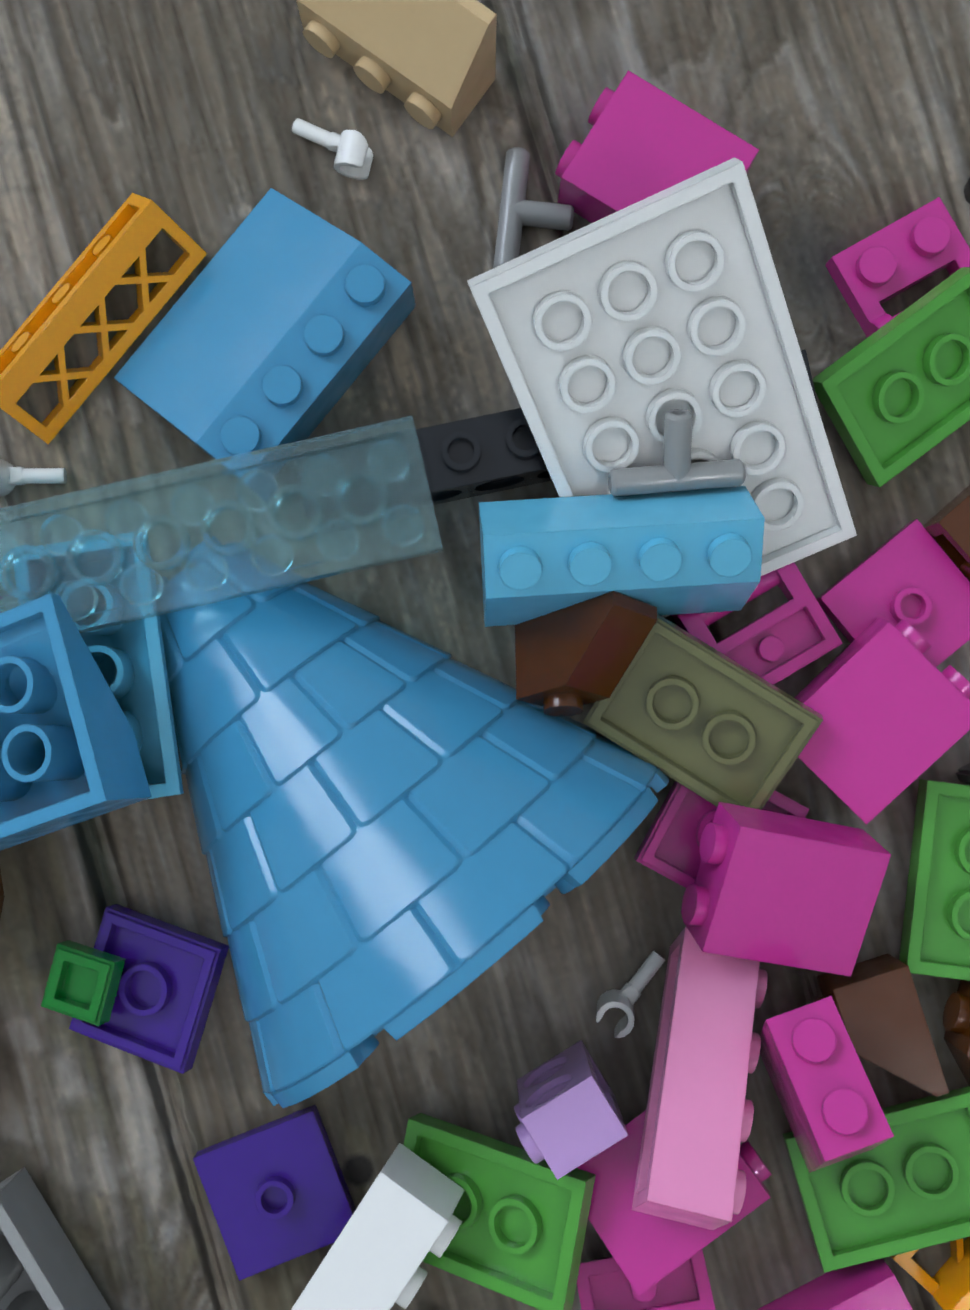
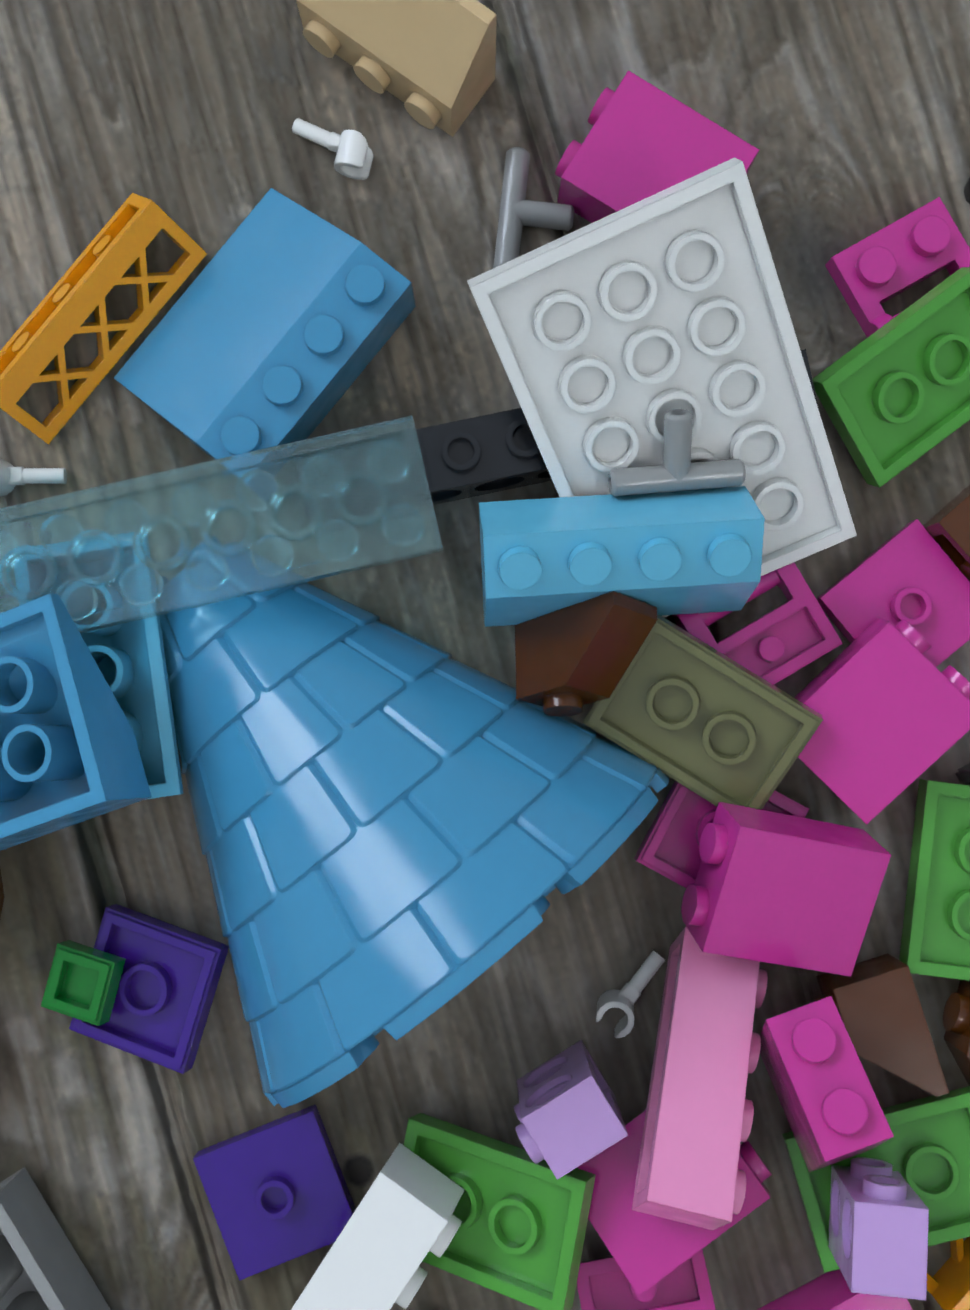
none -> lavender brick [828,1157,929,1301]

